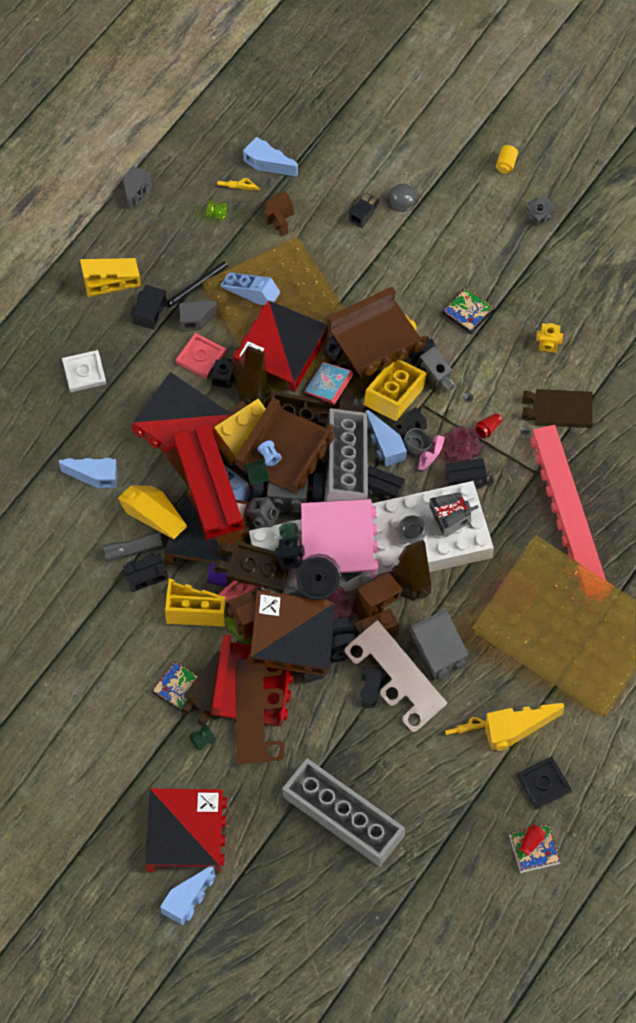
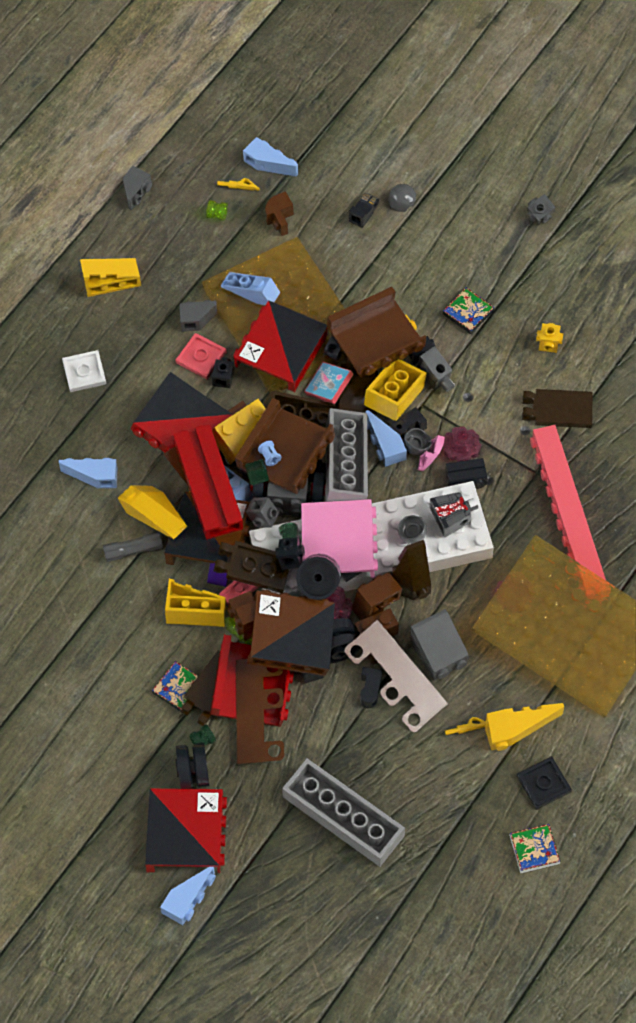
black brick [123,553,168,592] -> none
black brick [131,284,167,330] -> none
black bar [167,261,228,307] -> none
dark brown wedge [232,346,268,405] -> none
black brick [368,466,405,501] -> none
red cone [475,413,502,438] -> none
yellow brick [496,145,518,174] -> none
red cone [519,824,546,856] -> none
none -> black wheel [175,742,209,789]

